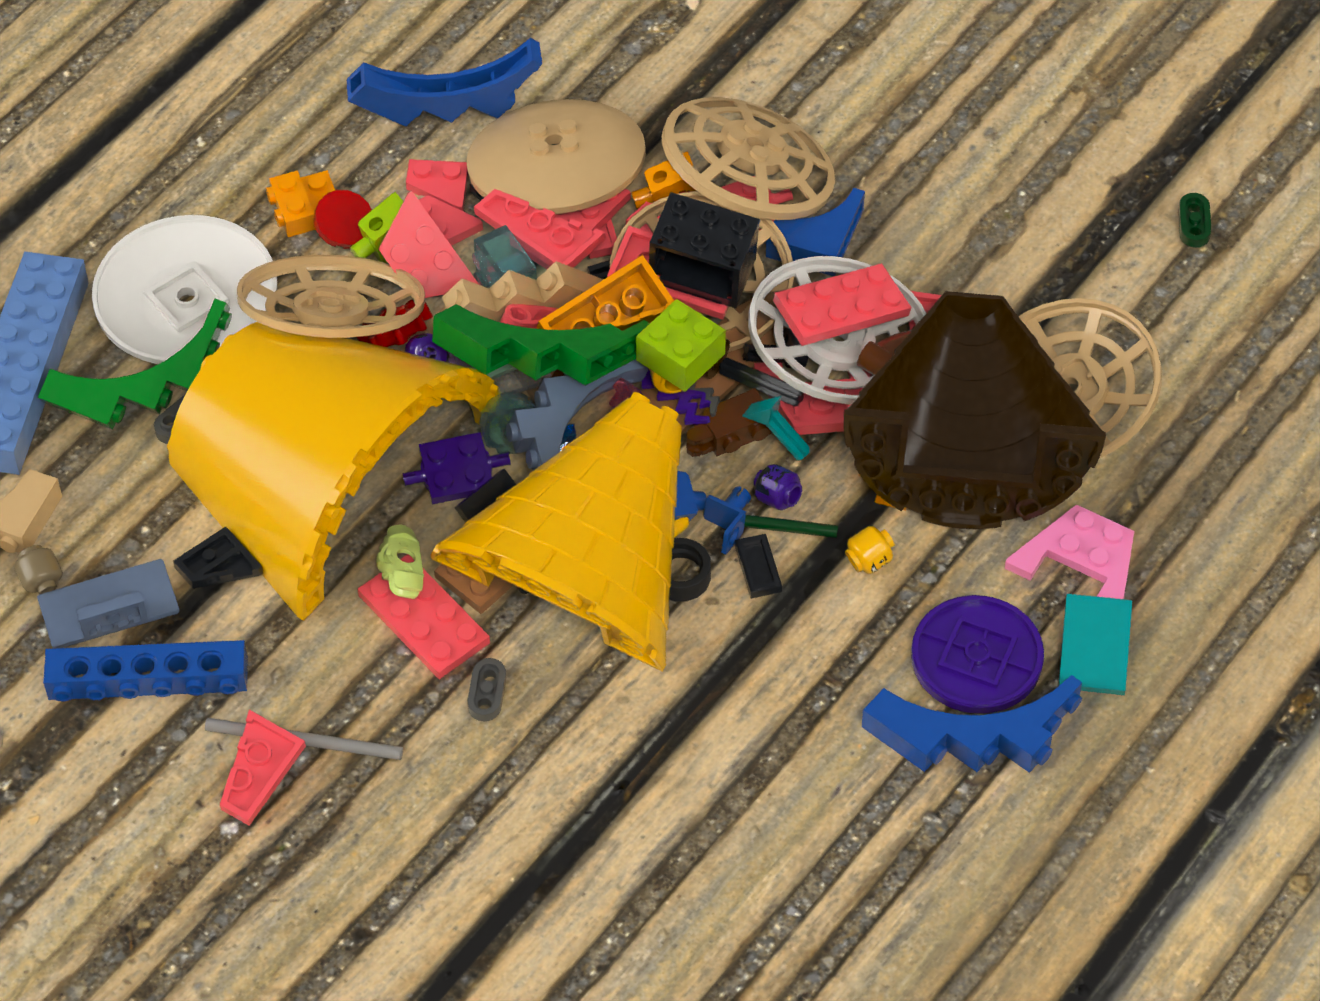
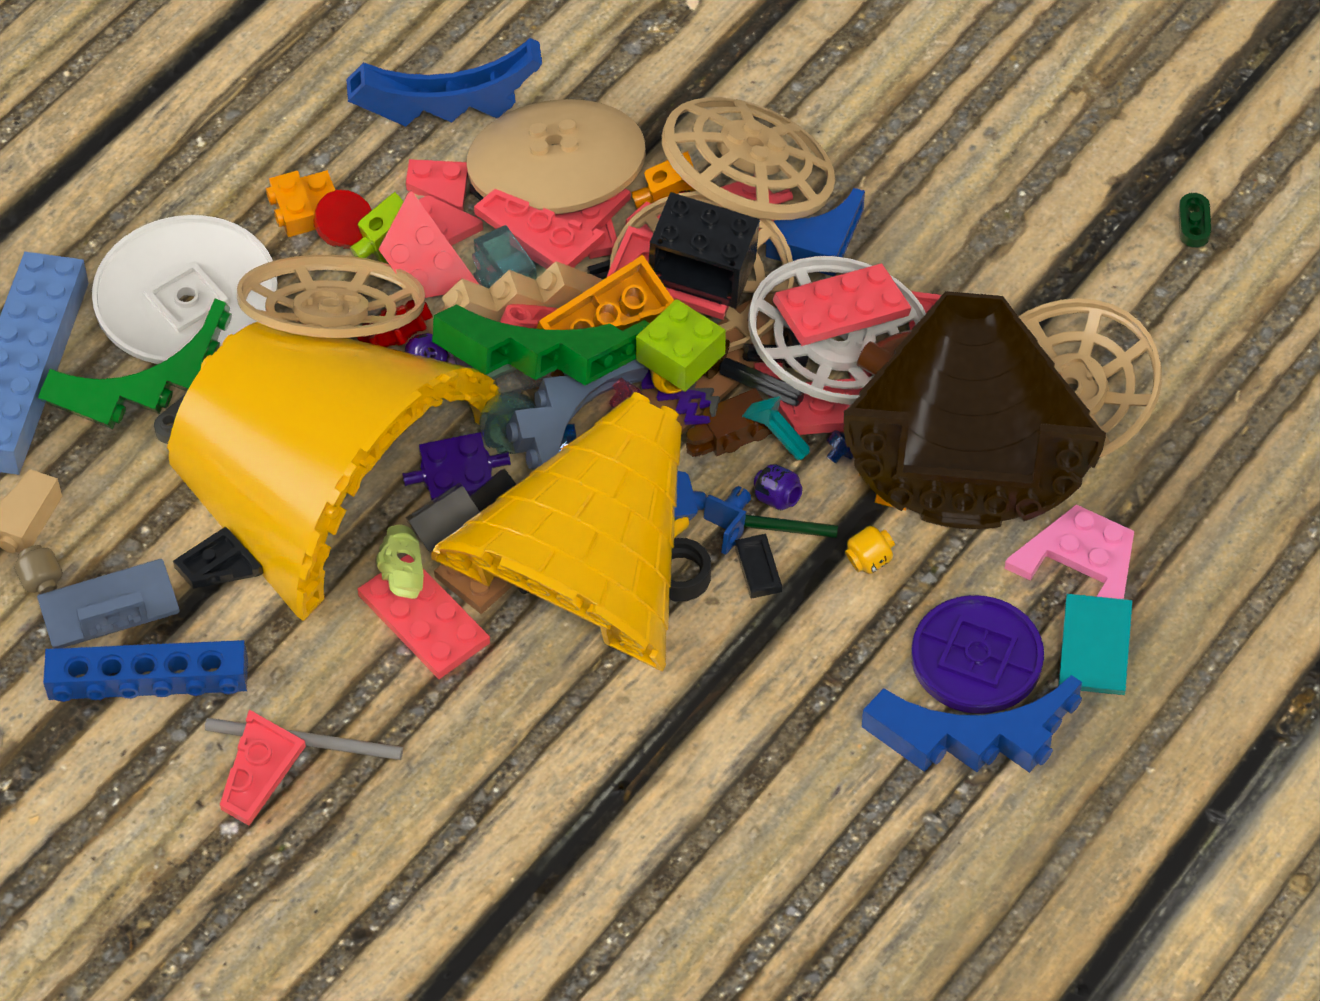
dark grey plate [467,658,506,722] -> none
none -> dark grey panel [406,483,480,552]
none -> clear blue tile [827,430,853,463]

